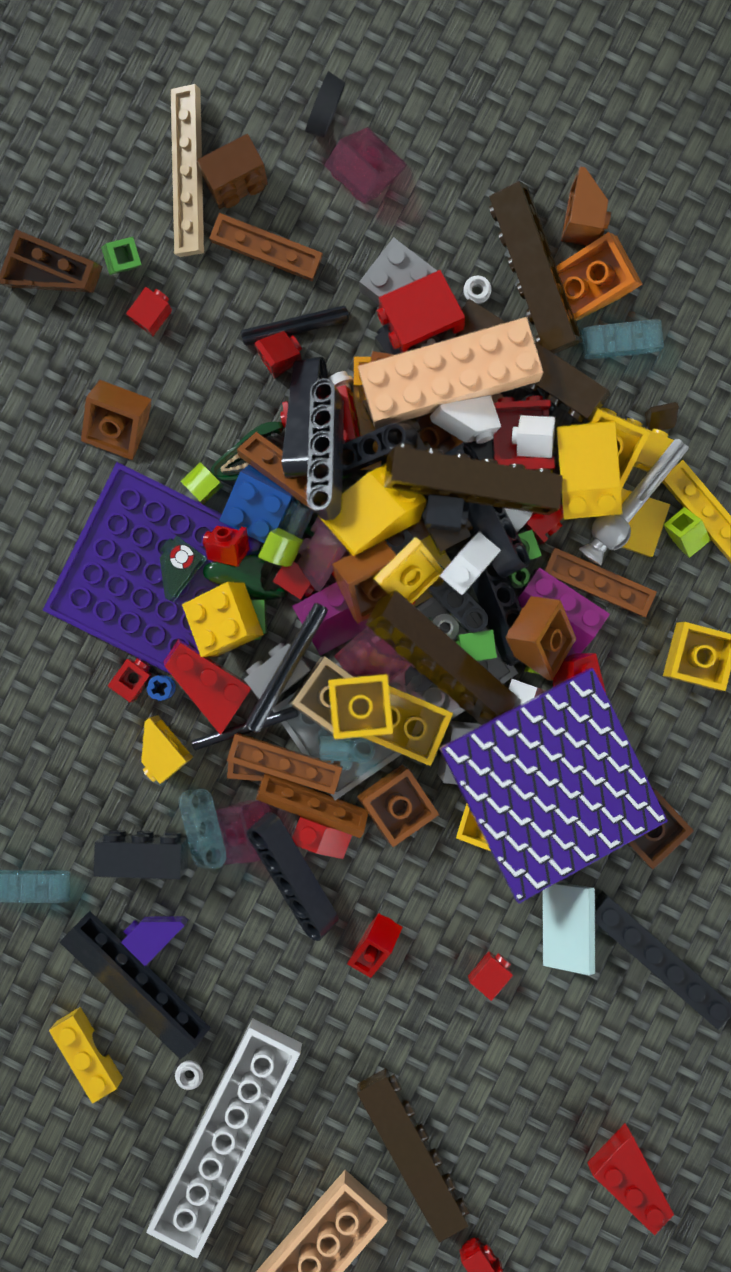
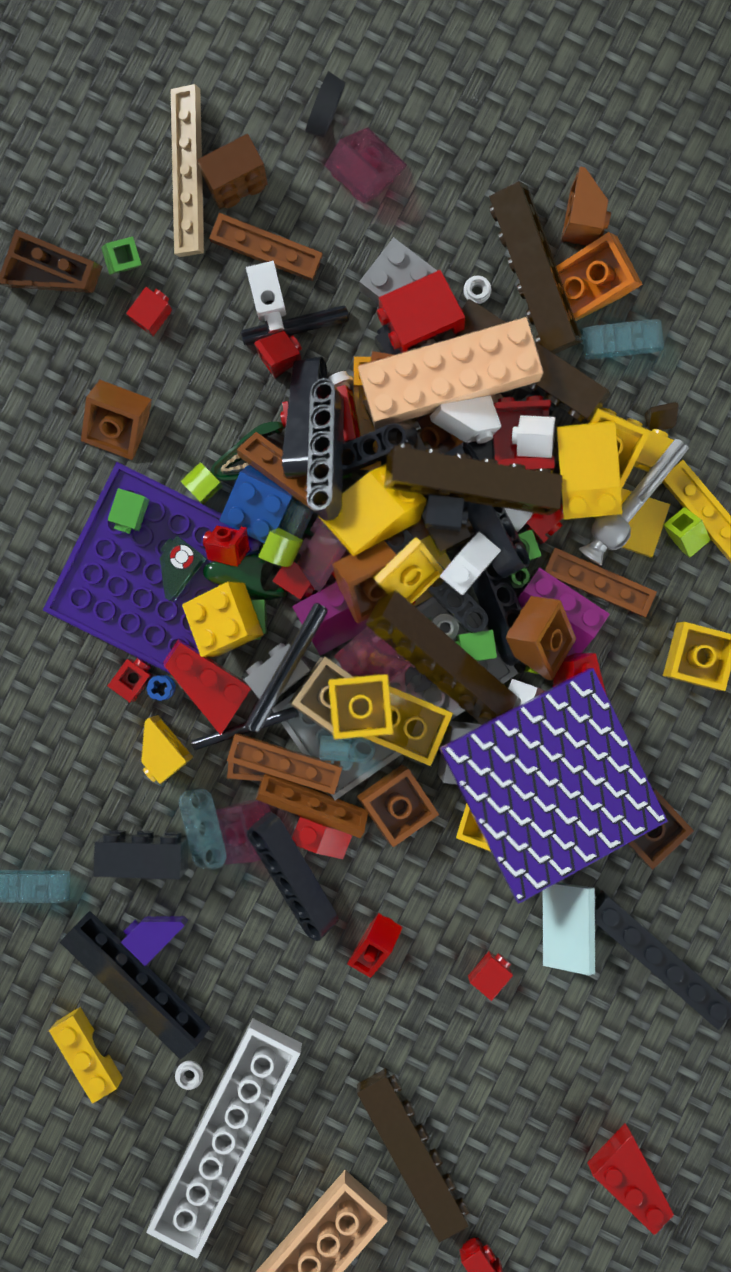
none -> bright green brick [108,488,149,534]
none -> white torso [246,261,286,334]

